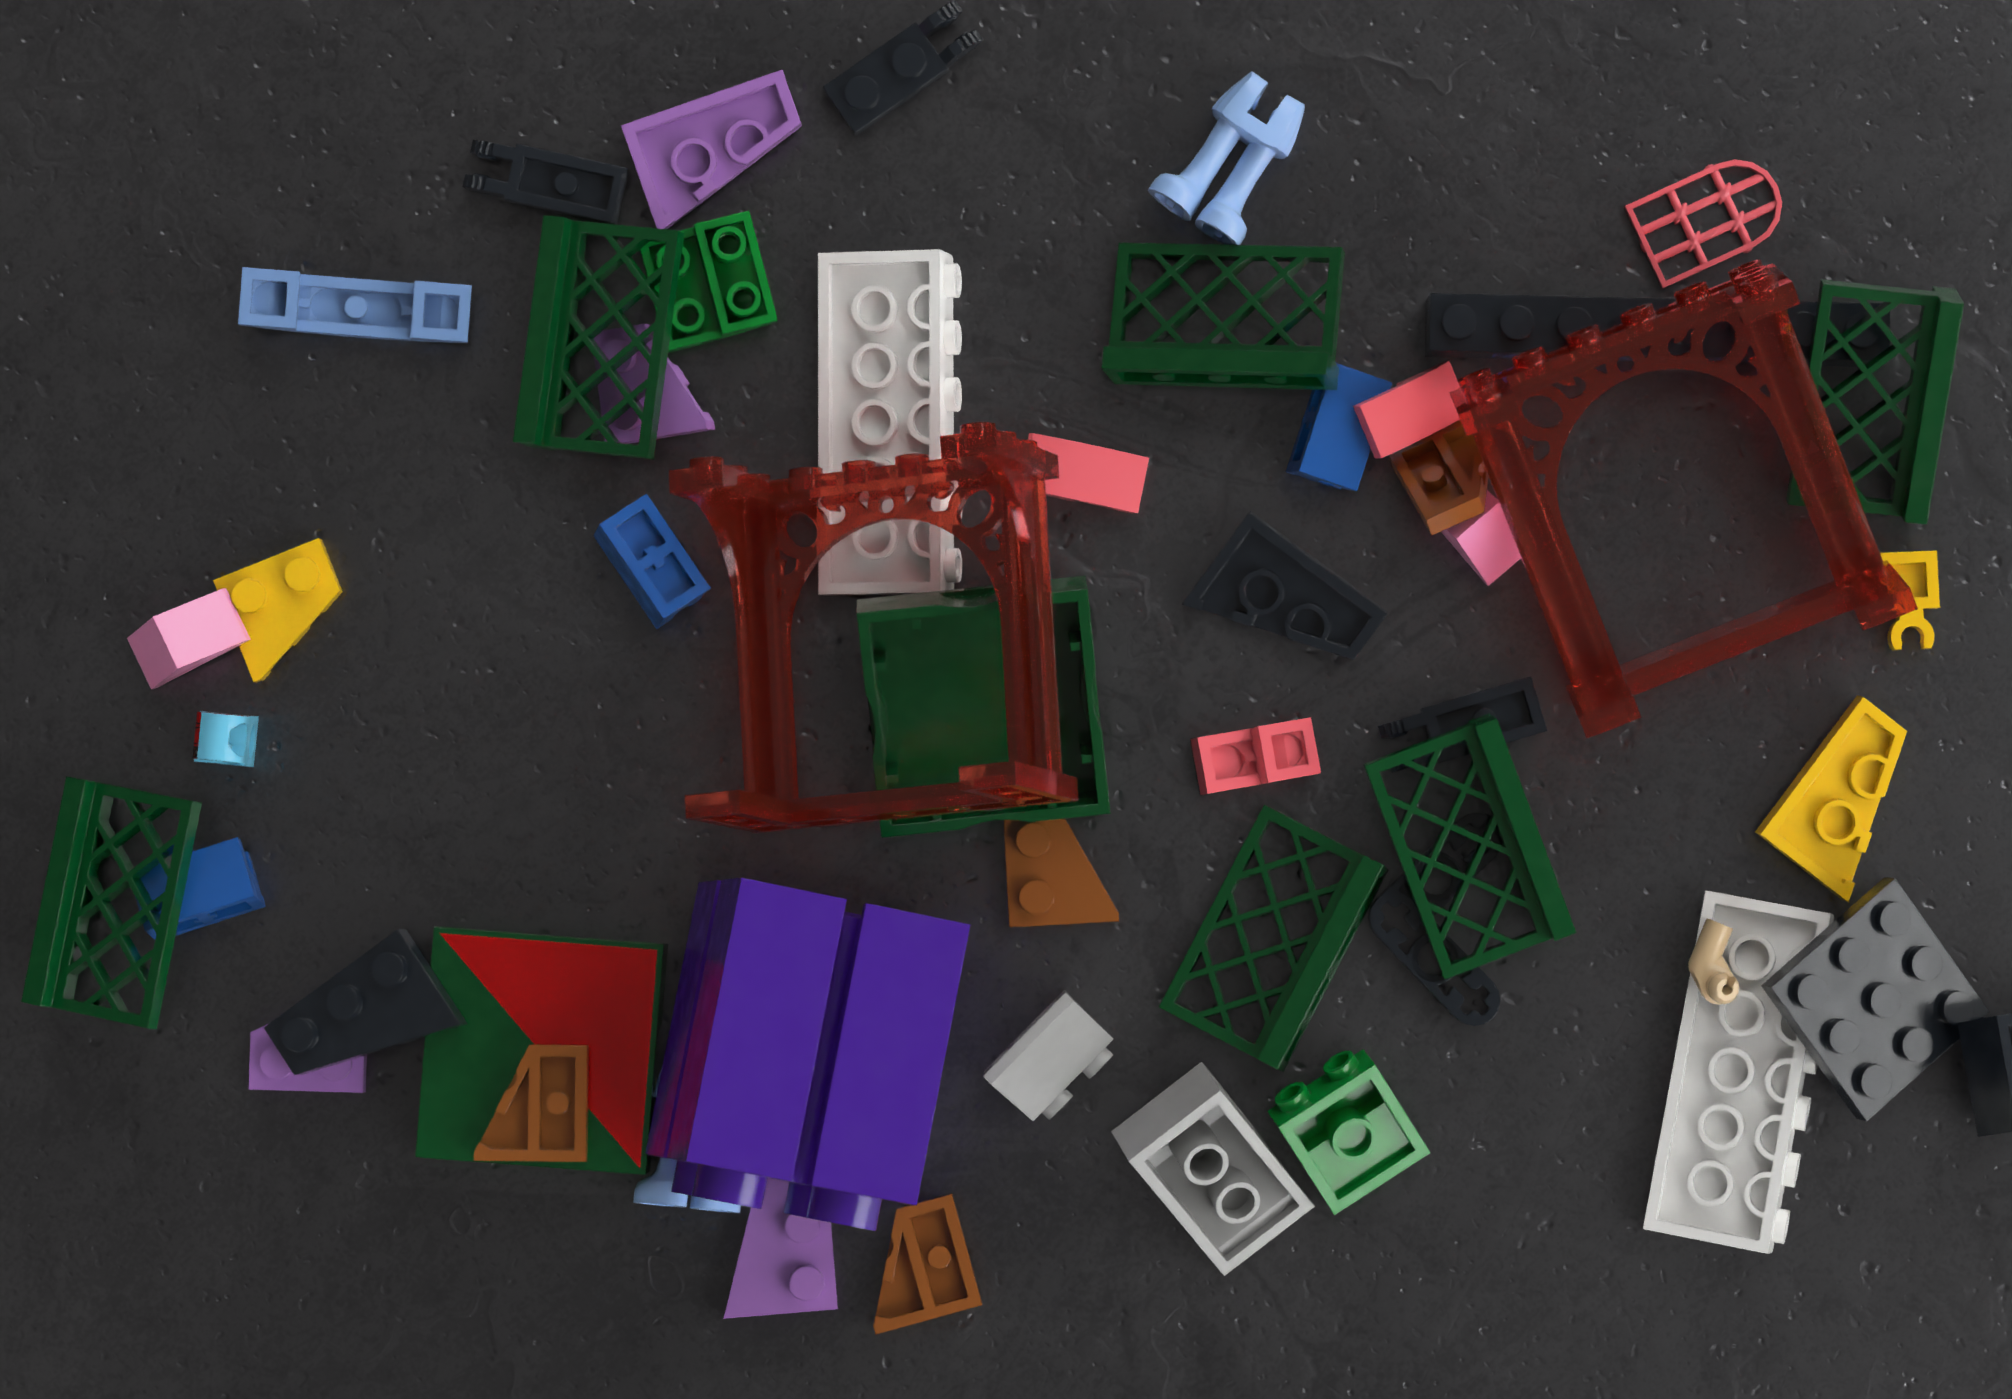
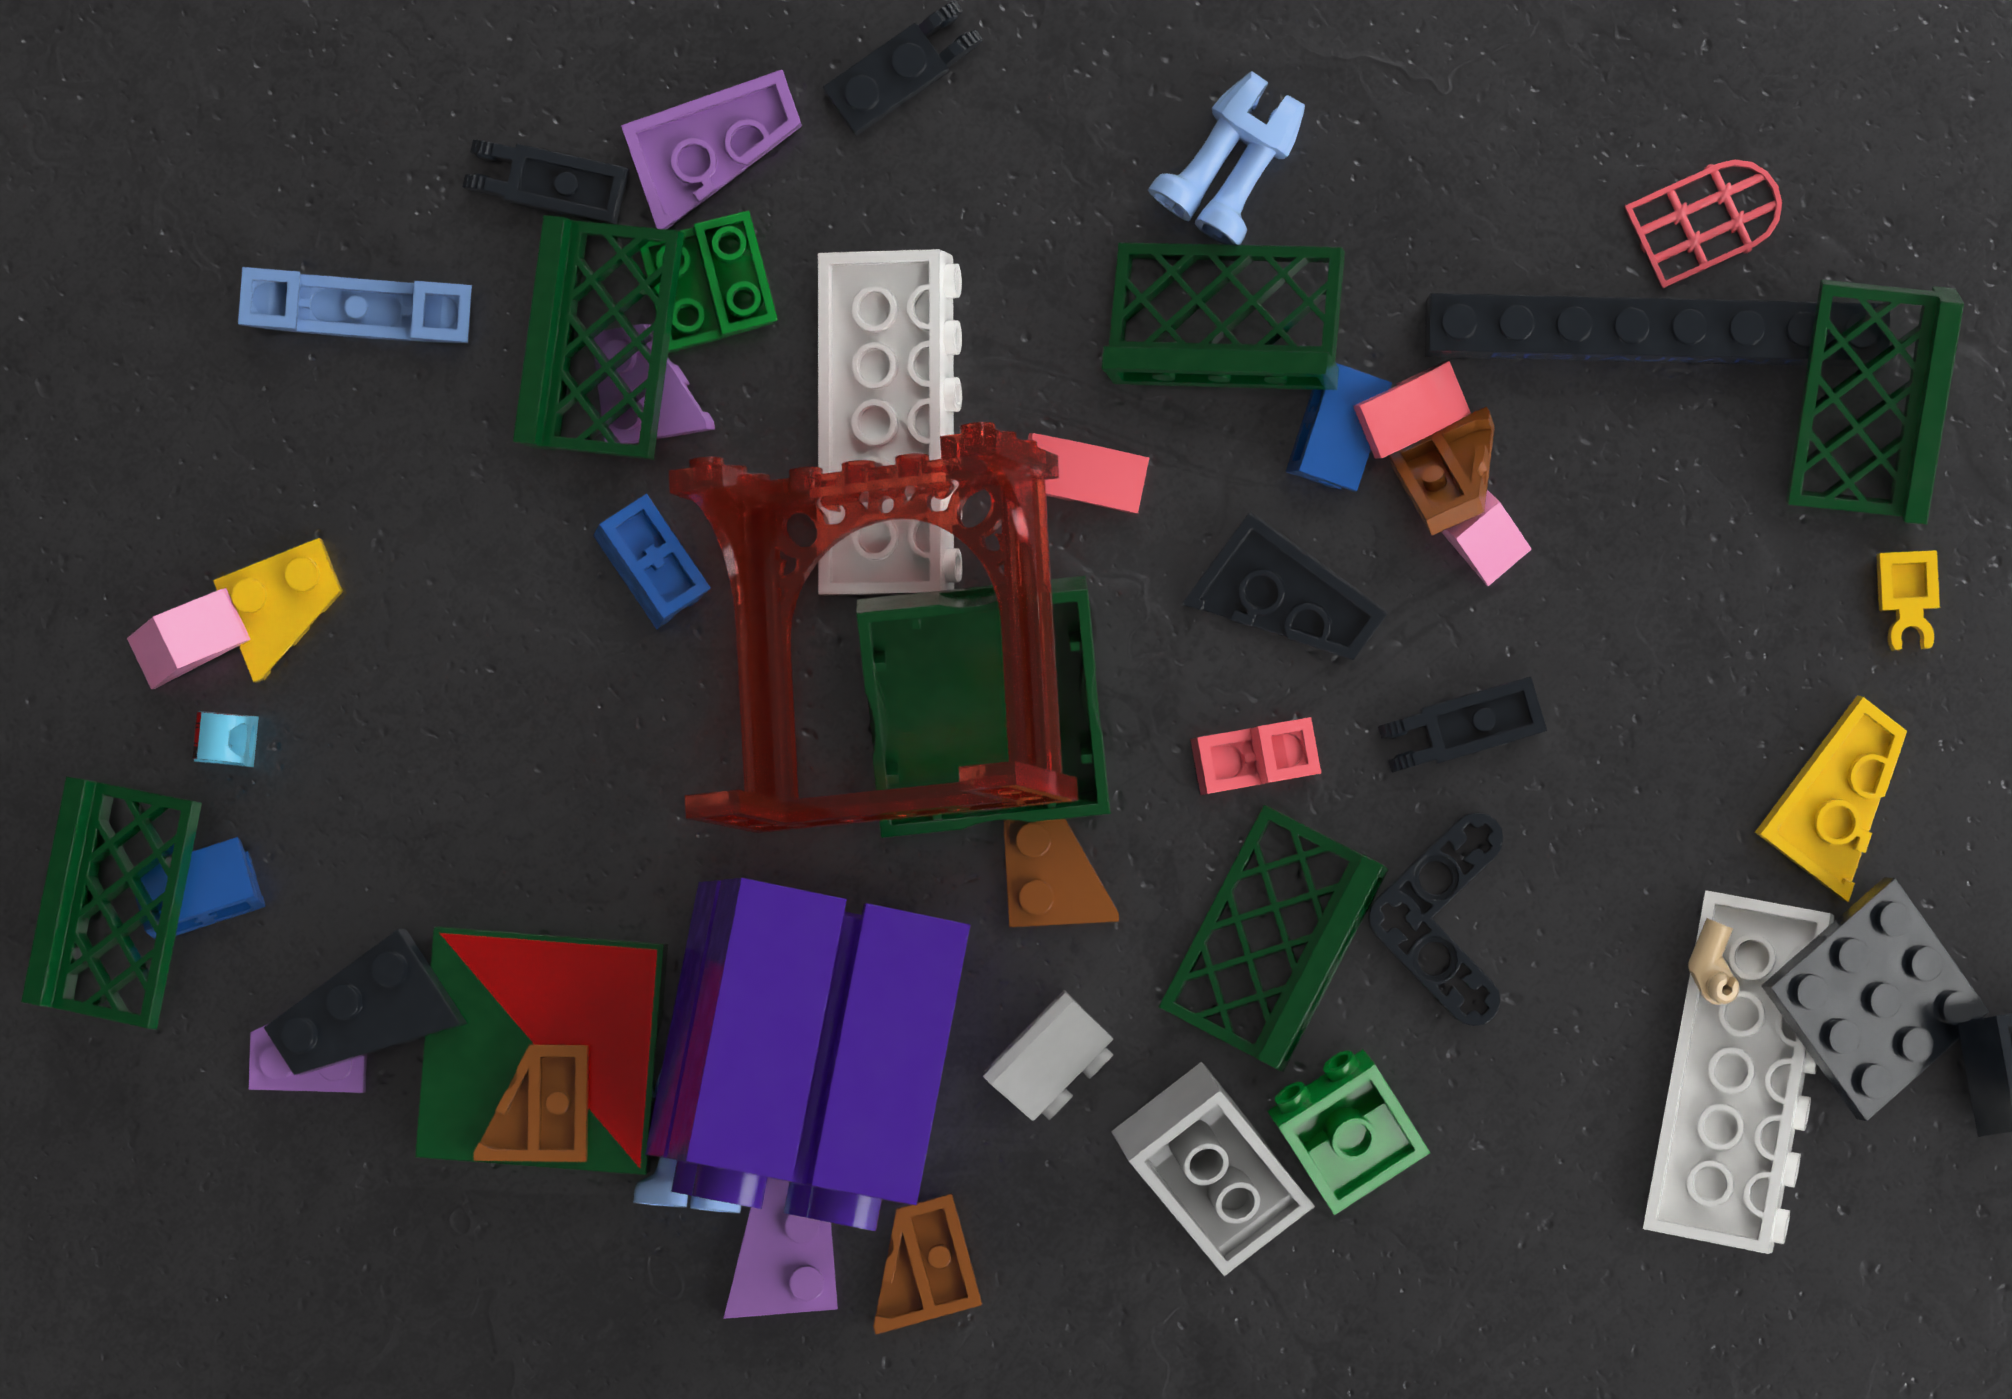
dark green fence [1363,713,1576,979] -> none
clear red arch [1449,259,1918,739] -> none

